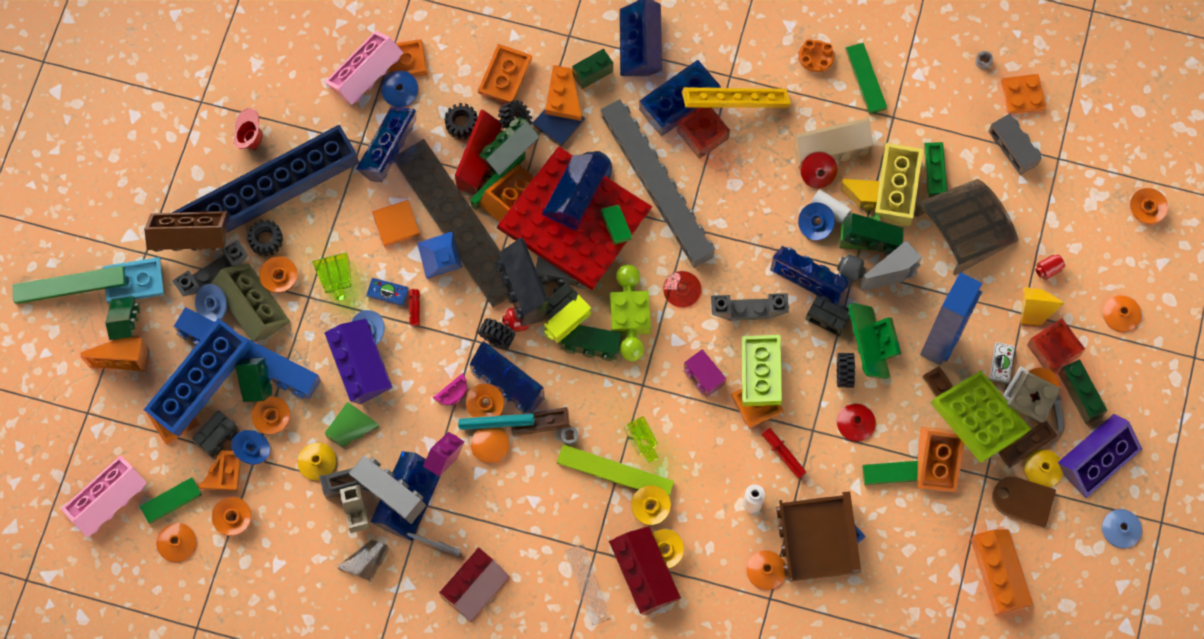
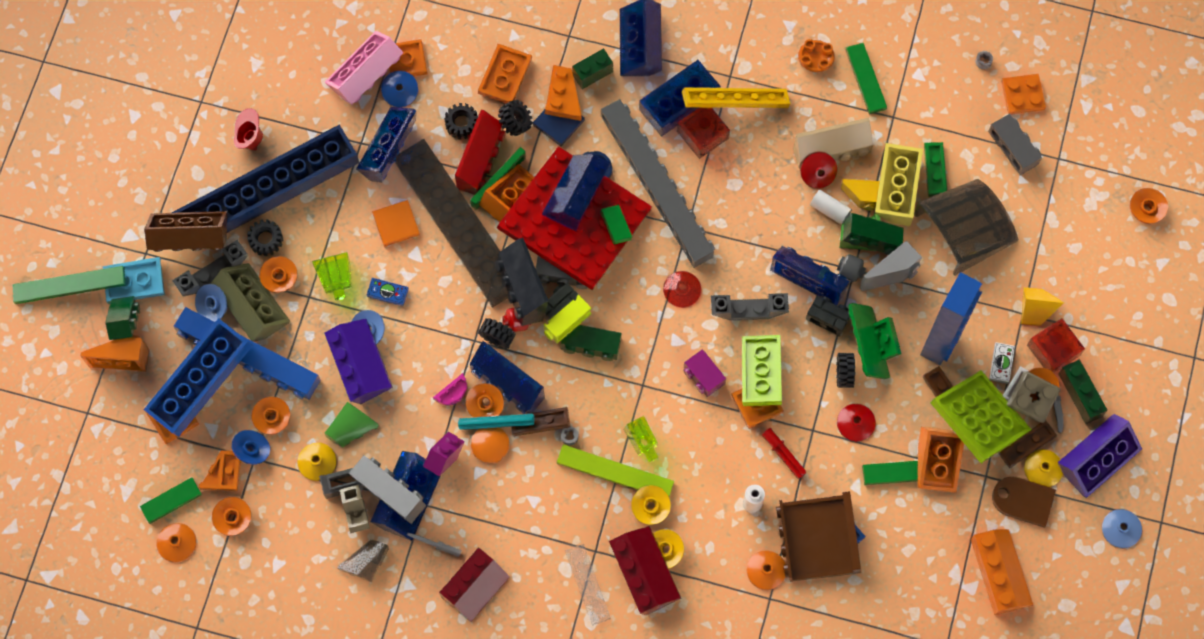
bright pink slope [61,455,147,538] -> none
pearl dark grey brick [192,410,238,457] -> none
dark green brick [235,358,272,402] -> none
red axle [409,289,420,326] -> none
blue slope [417,232,463,279] -> none
brick [479,117,539,175] -> none
lime brick [610,264,651,362] -> none
blue dish [798,202,835,240] -> none
red brick [1035,254,1065,280] -> none
orange dish [1103,295,1142,332] -> none

